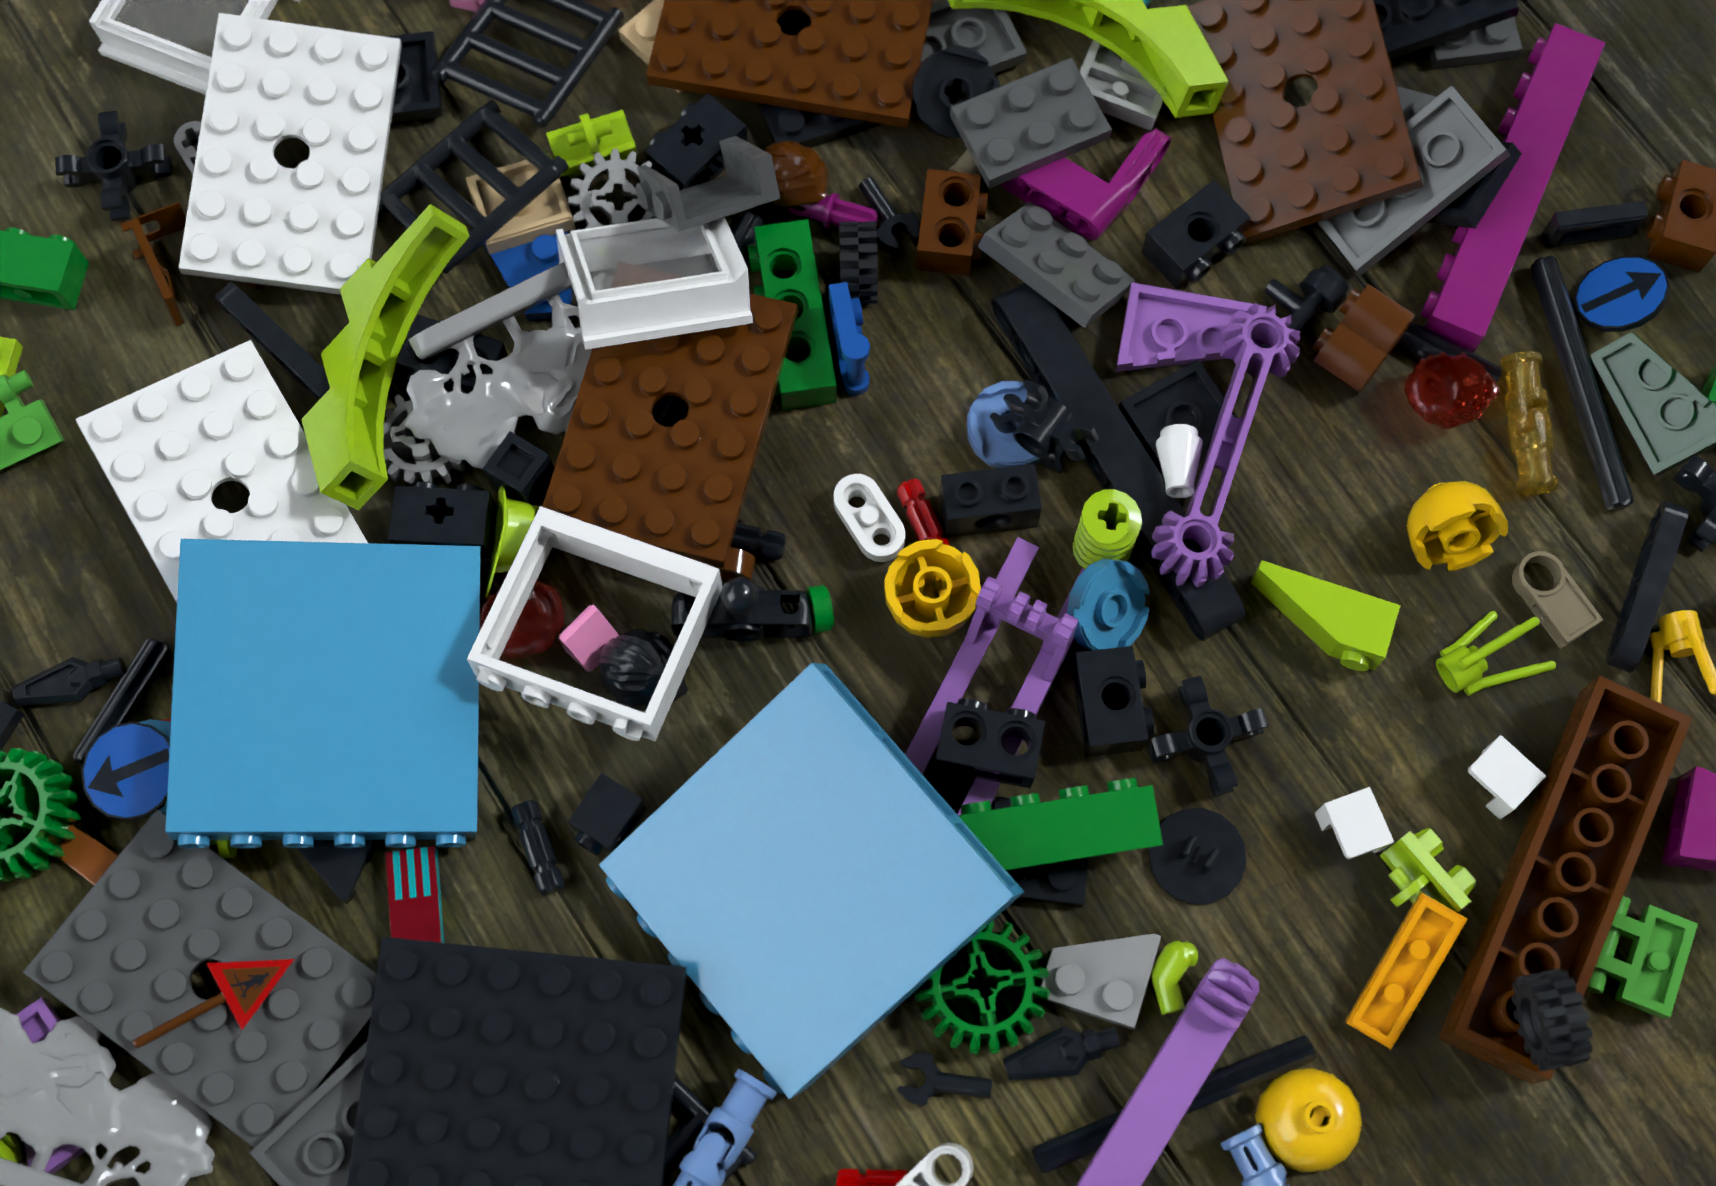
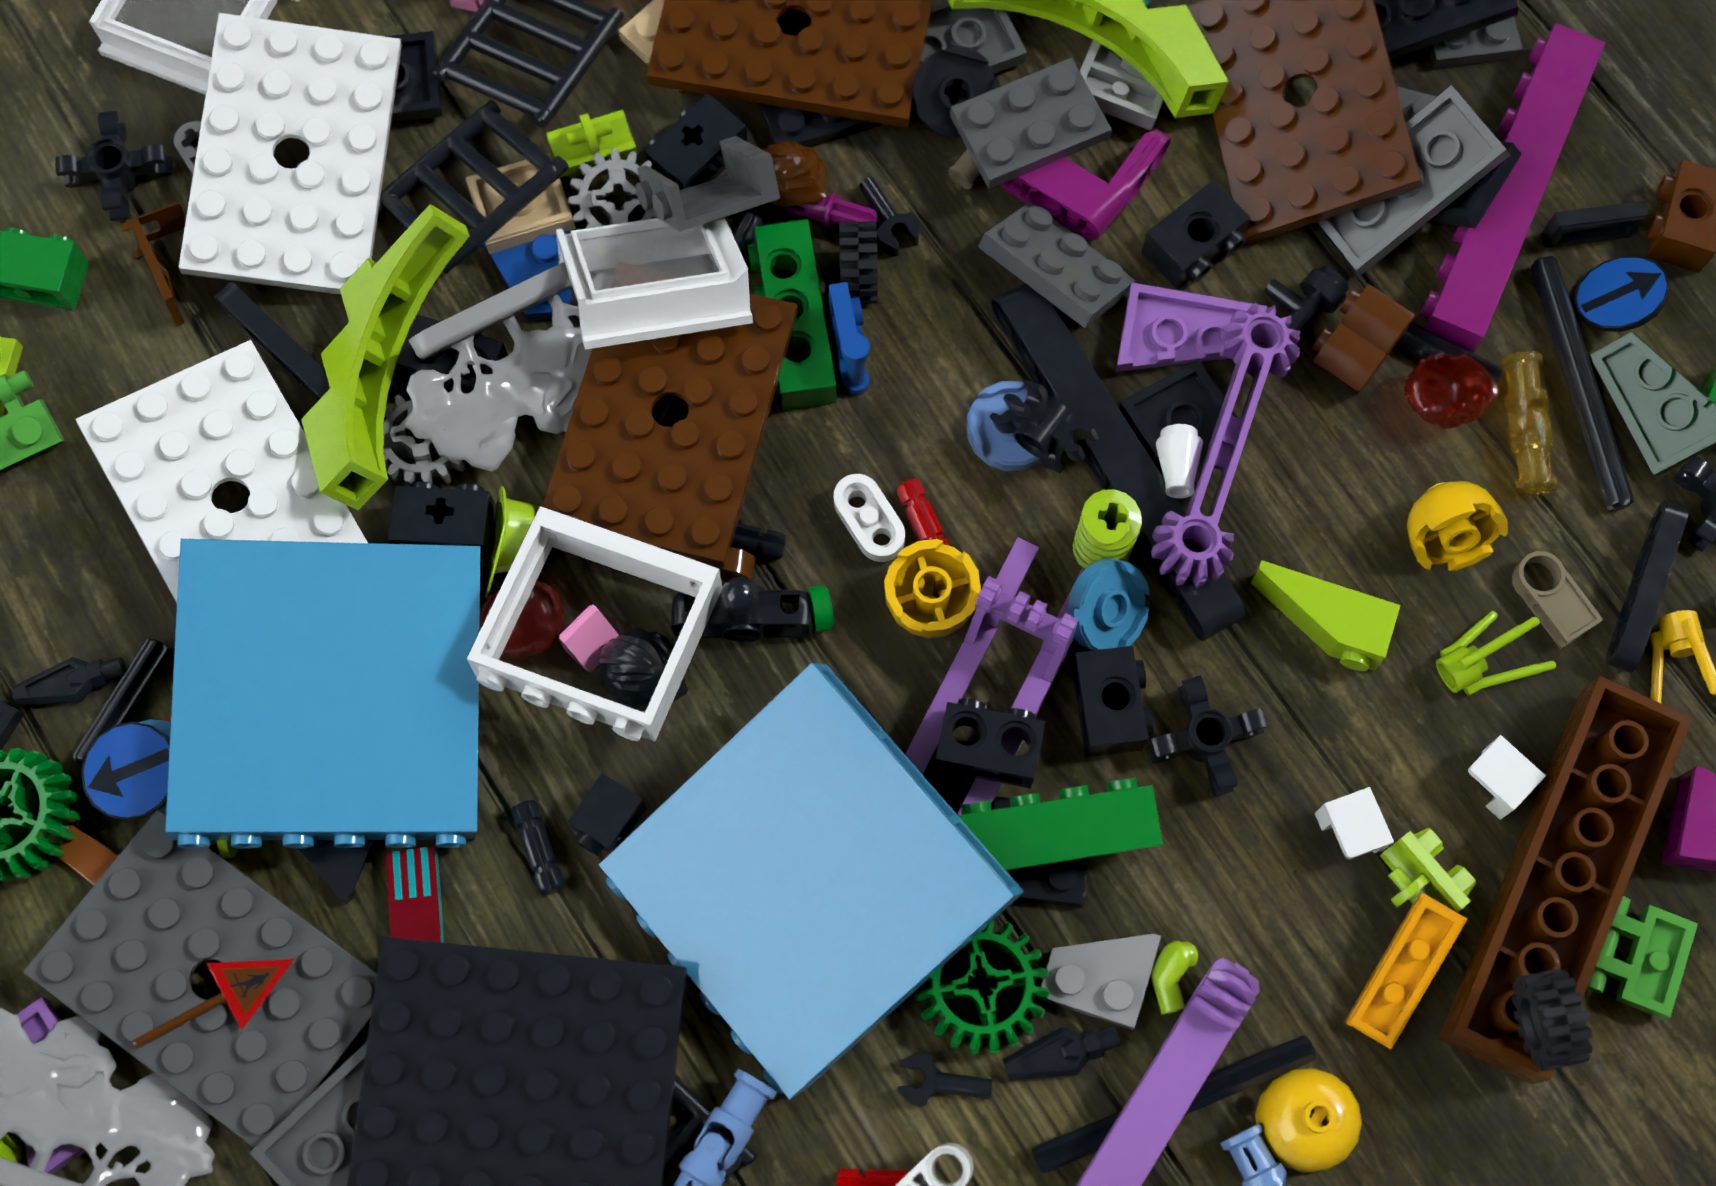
black brick [483,431,554,505] -> none
reddish brown brick [916,169,988,276] -> none
black brick [939,464,1042,538] -> none
black piece [1148,808,1247,905] -> none

